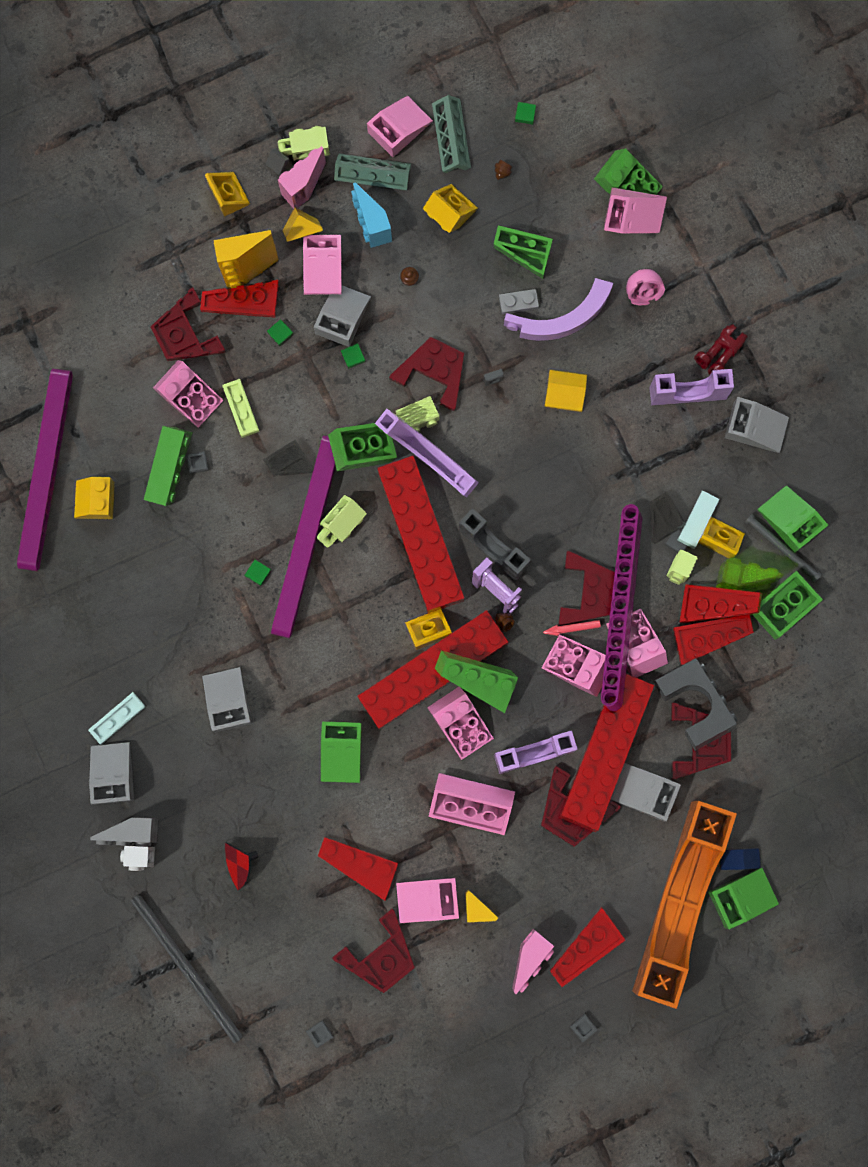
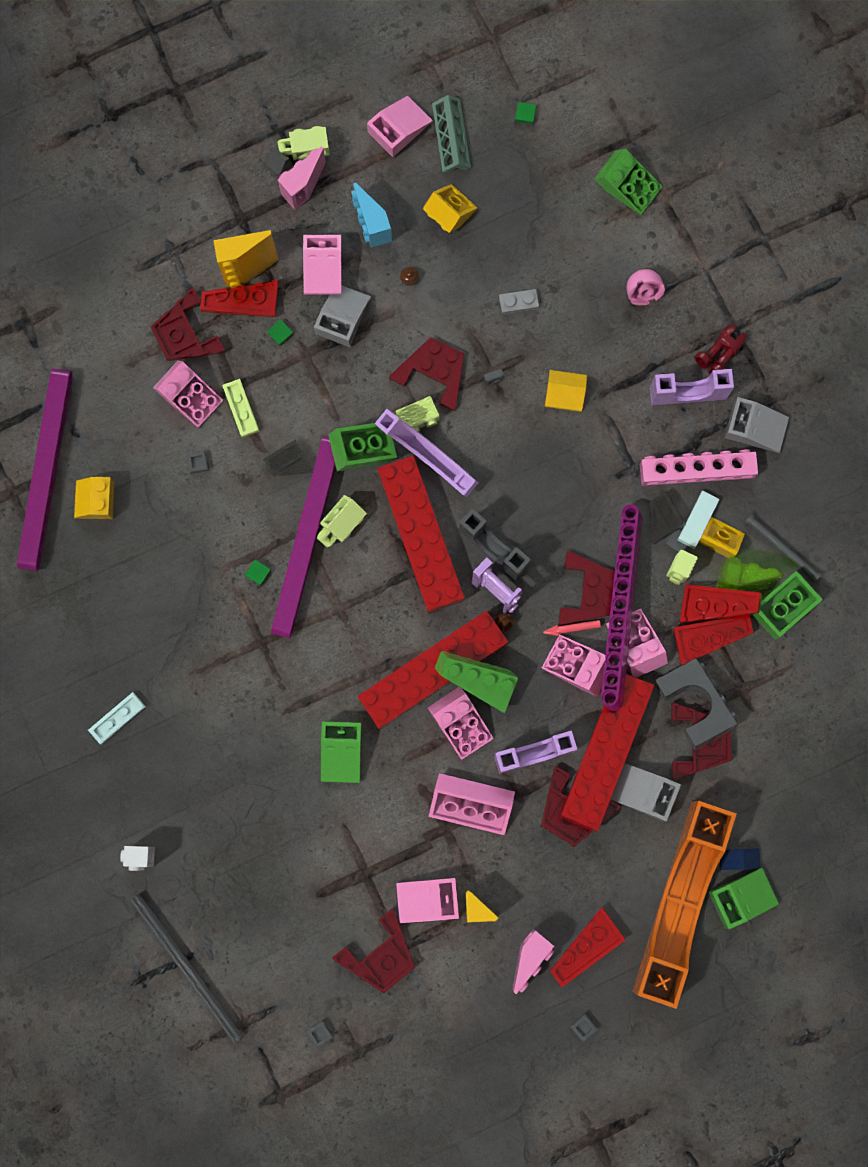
light grey slope [89,742,134,805] -> none
light grey slope [90,818,158,846] -> none
bright green wedge [144,426,193,506] -> none
light grey slope [202,667,253,733] -> none
yellow slope [205,172,250,217] -> none
shield [225,842,258,890] -> none
yellow slope [283,207,323,242] -> none
red wing [318,837,398,901] -> none
sand green fence [334,154,411,190] -> none
green tile [341,344,365,369] -> none
yellow slope [405,609,452,650] -> none
bright green wedge [494,225,553,279] -> none
reddish brown plate [495,160,513,180] -> none
lavender arch [504,278,613,341] -> none
bright pink slope [604,188,667,233] -> none
bright green slope [757,485,828,553] -> none
none -> bright pink brick [640,449,758,486]

